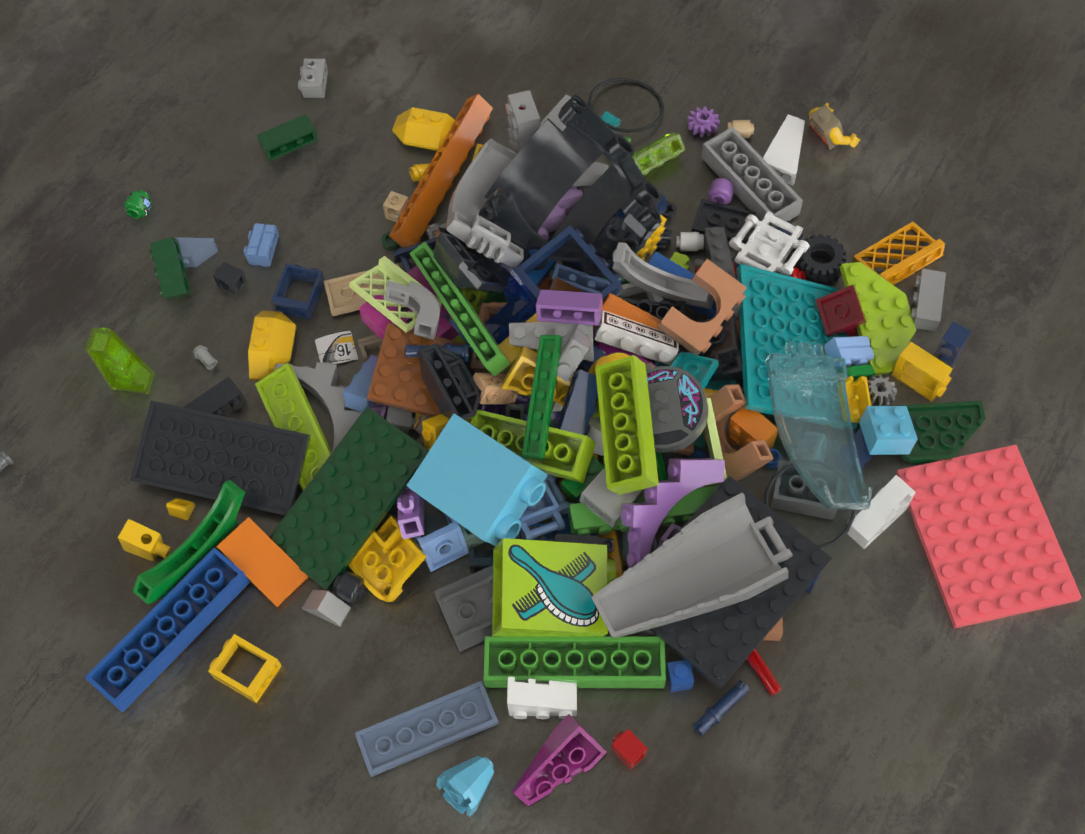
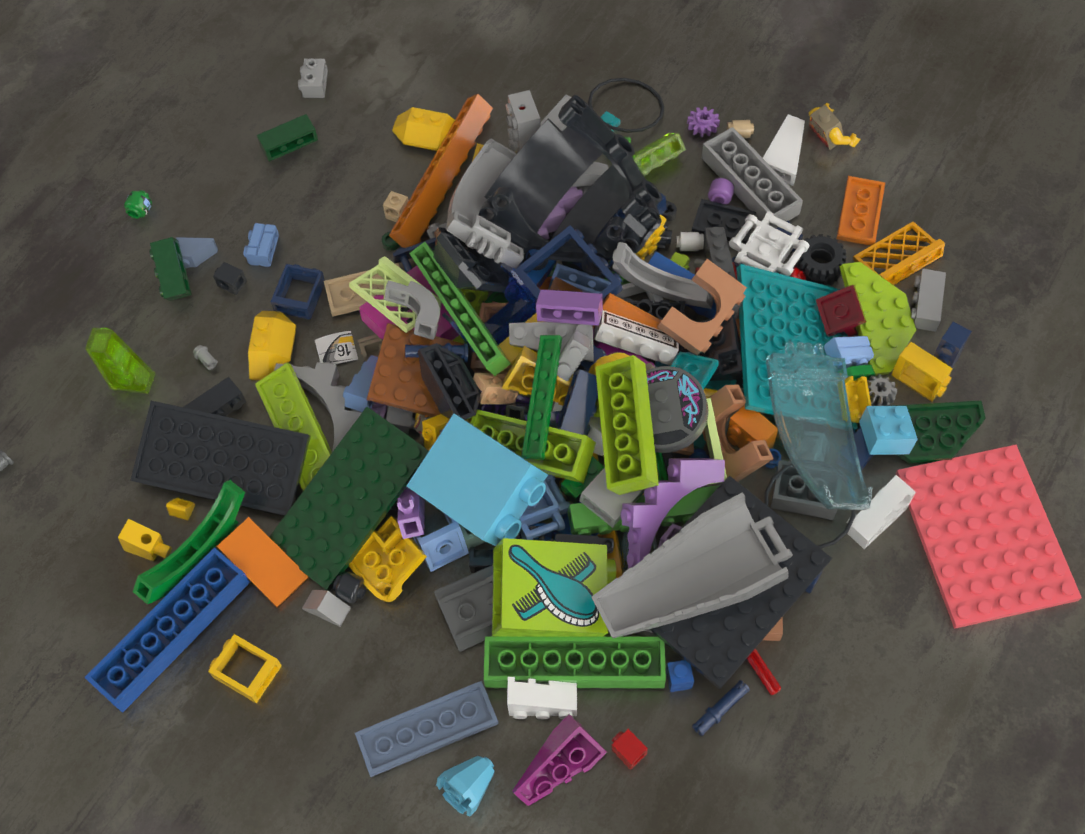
yellow cone [409,163,430,182] -> none
none -> orange tile [836,176,885,246]

